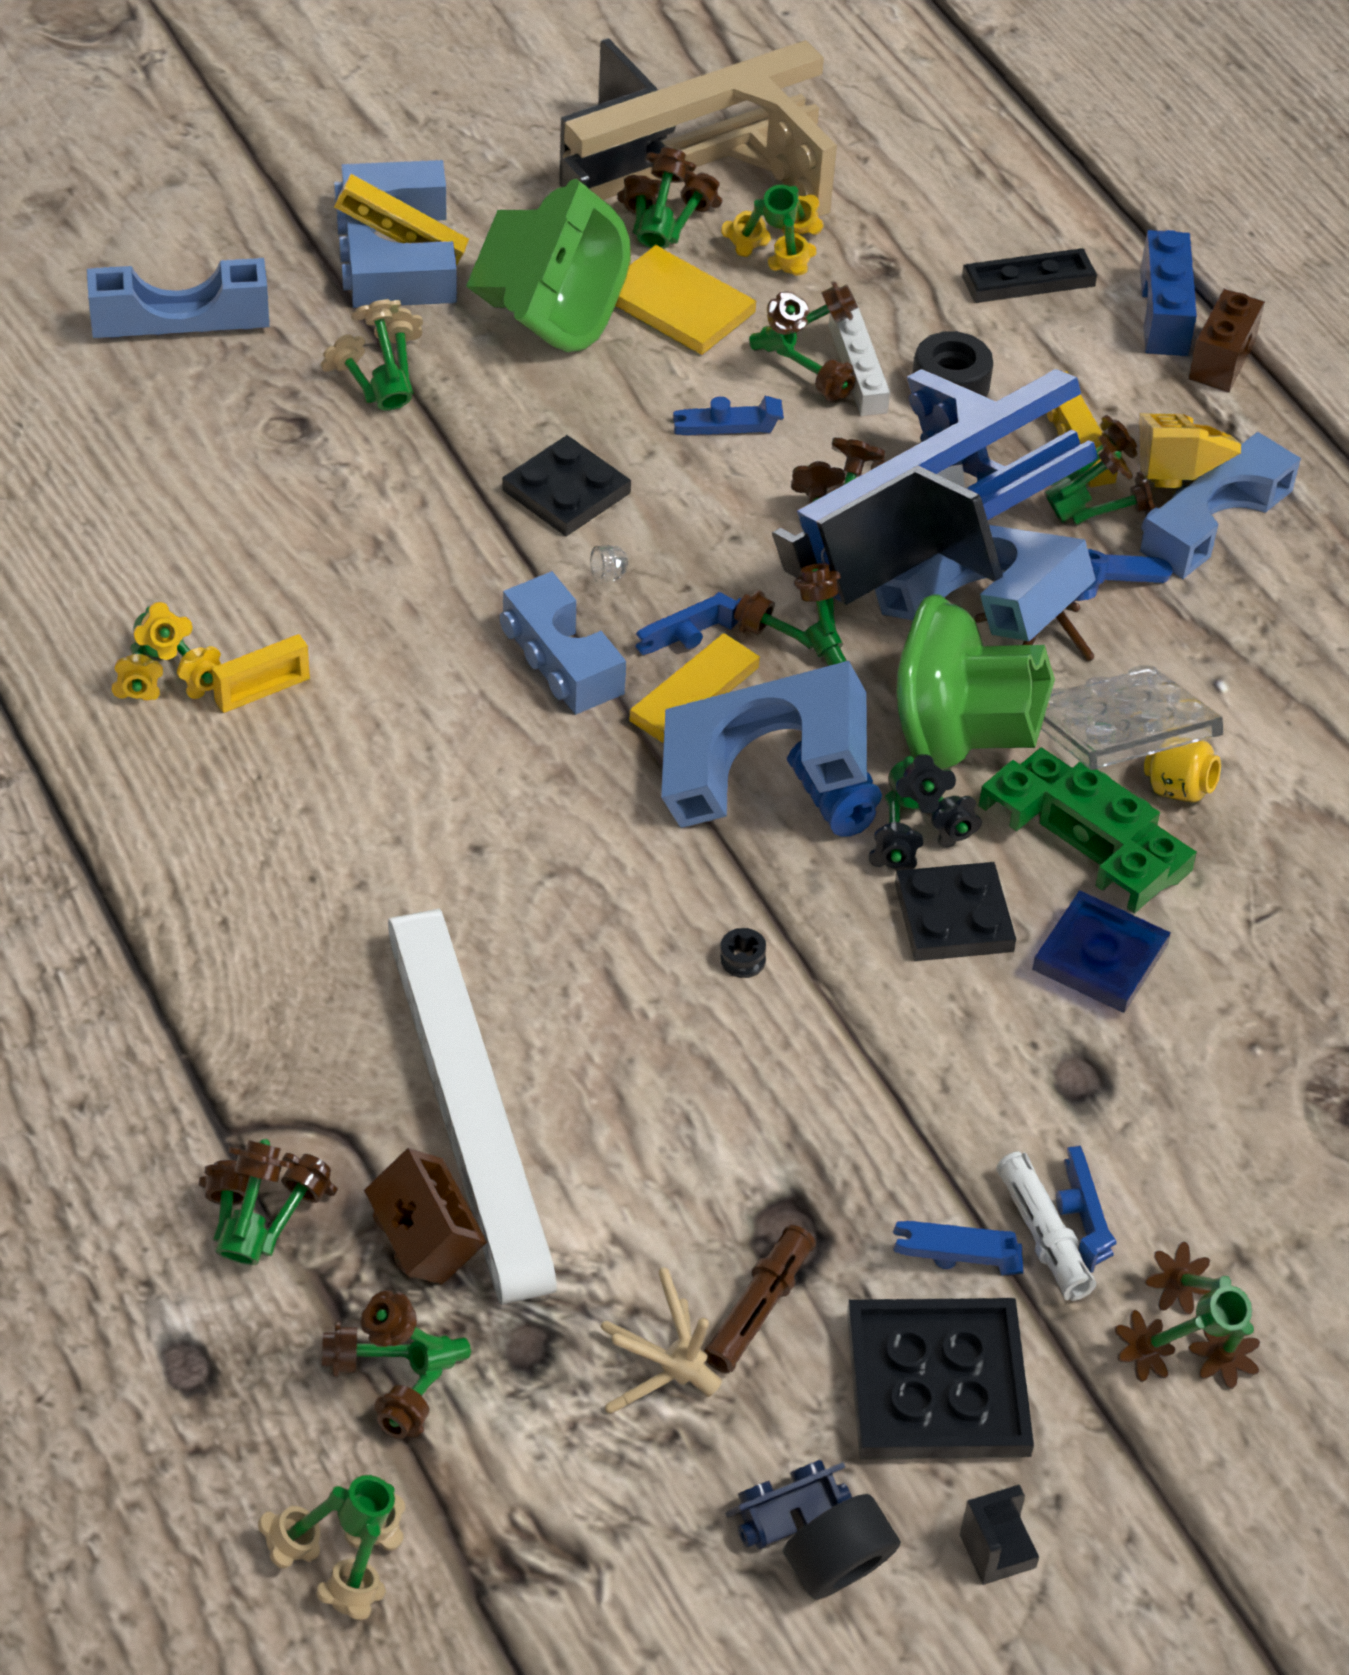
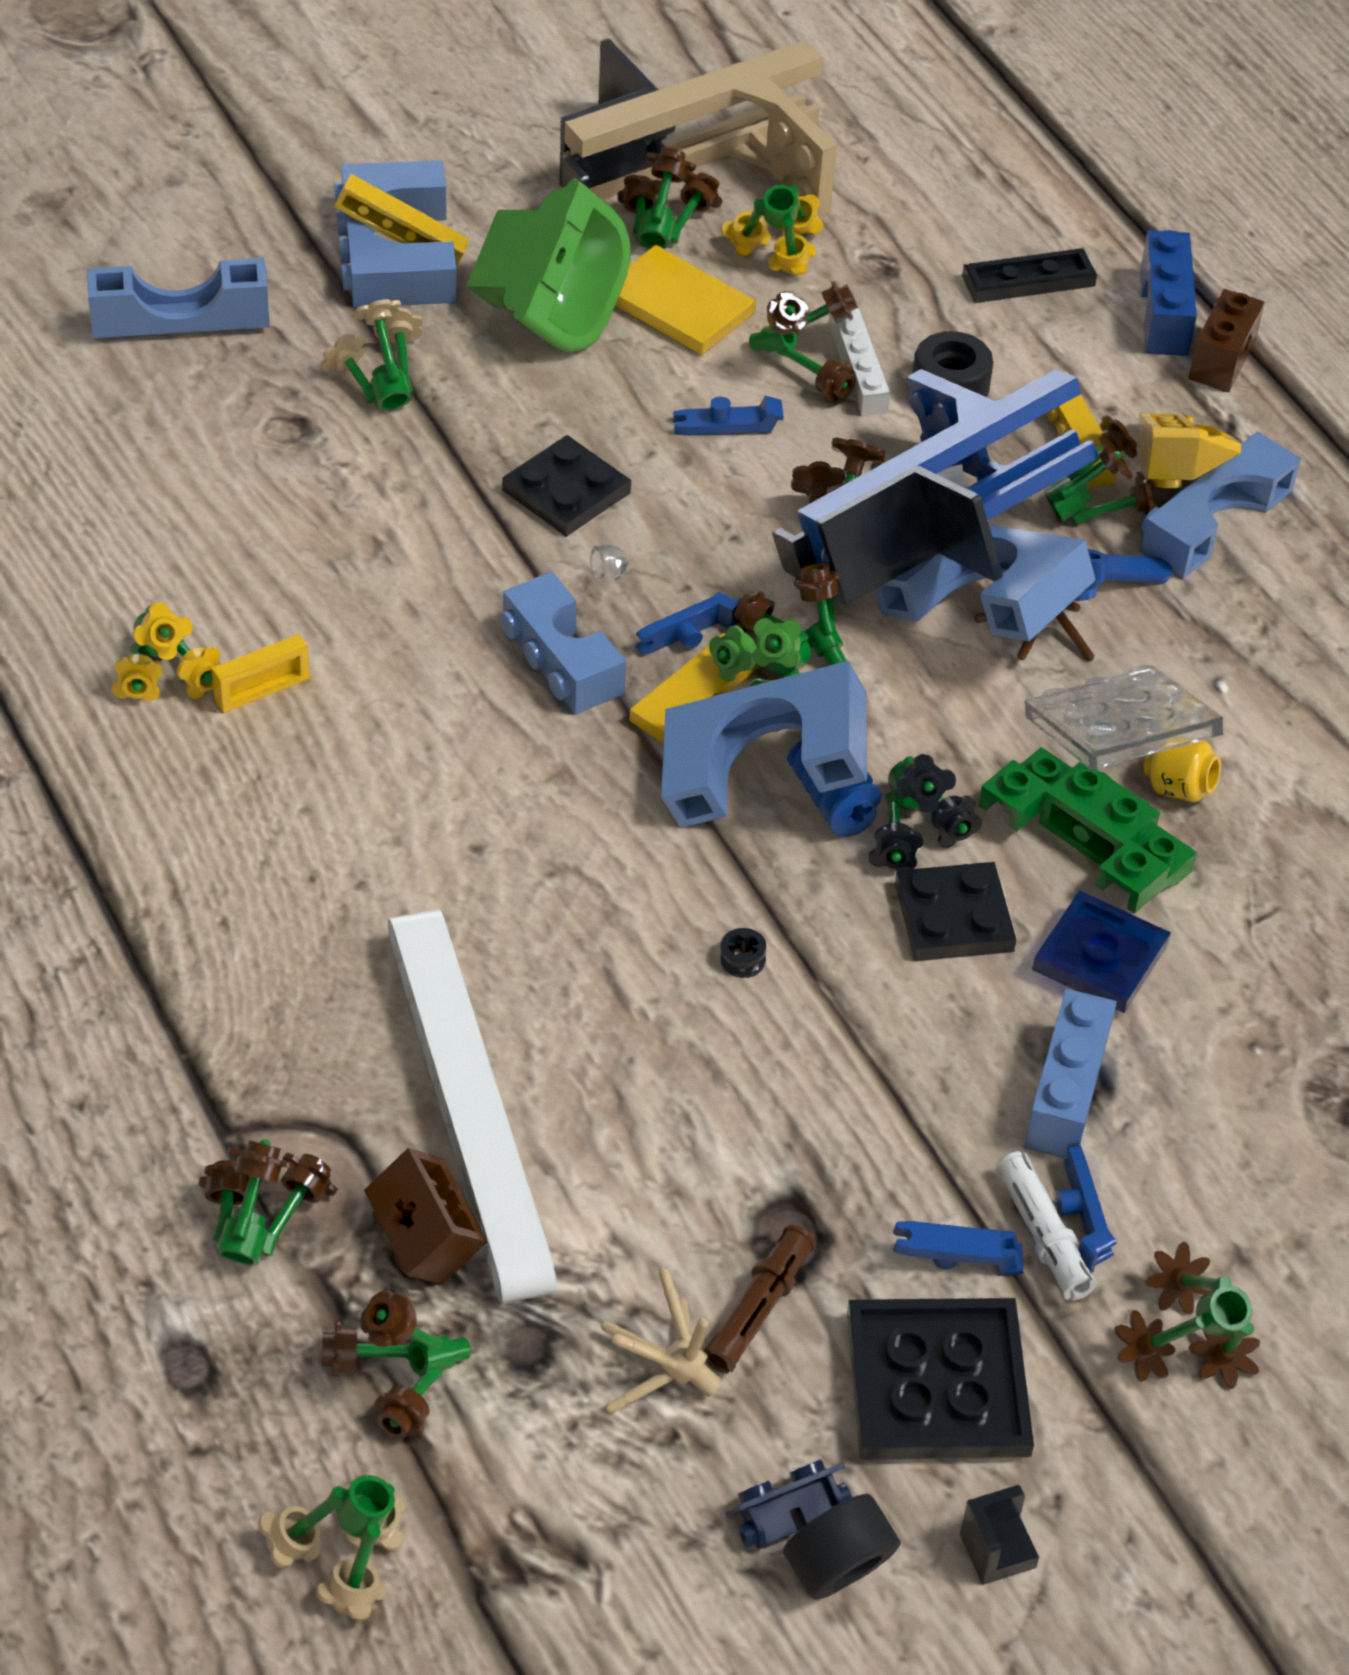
bright green piece [896,594,1055,769] -> none
none -> bright green plant [709,618,811,731]
none -> medium blue arch [1024,988,1117,1159]

